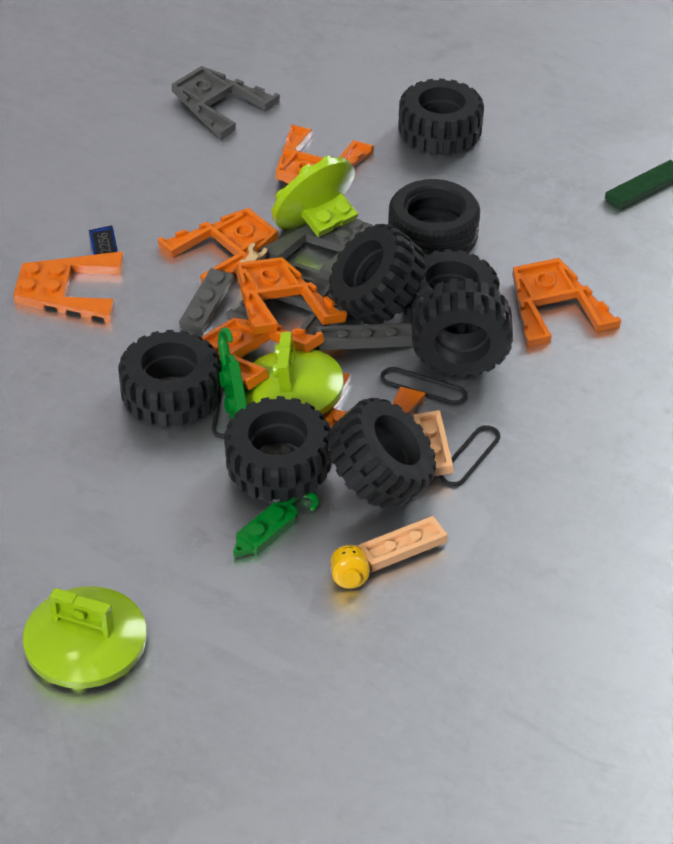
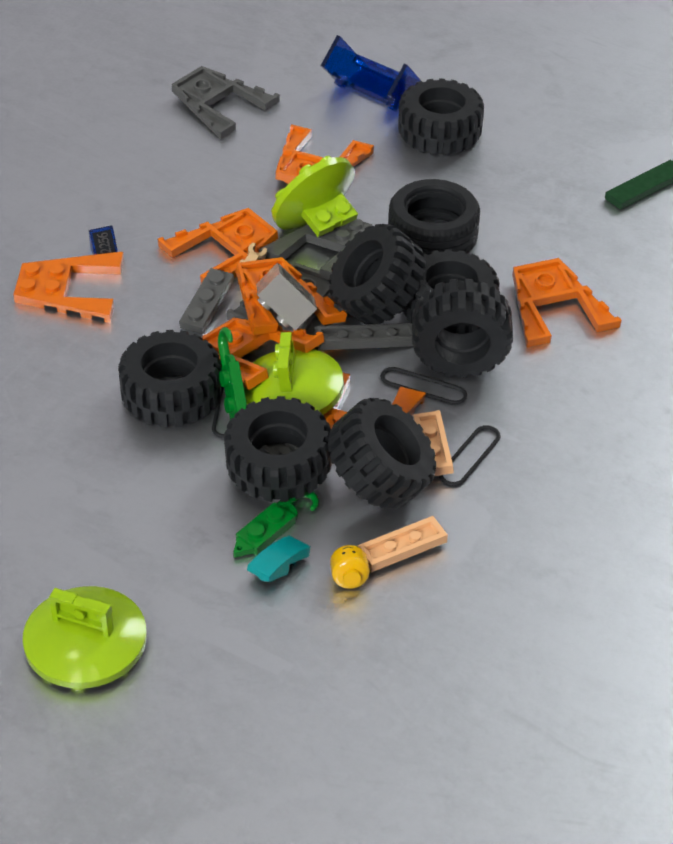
none -> teal slope [247,535,311,582]
none -> light grey brick [256,262,317,331]
none -> clear blue windscreen [320,35,421,112]

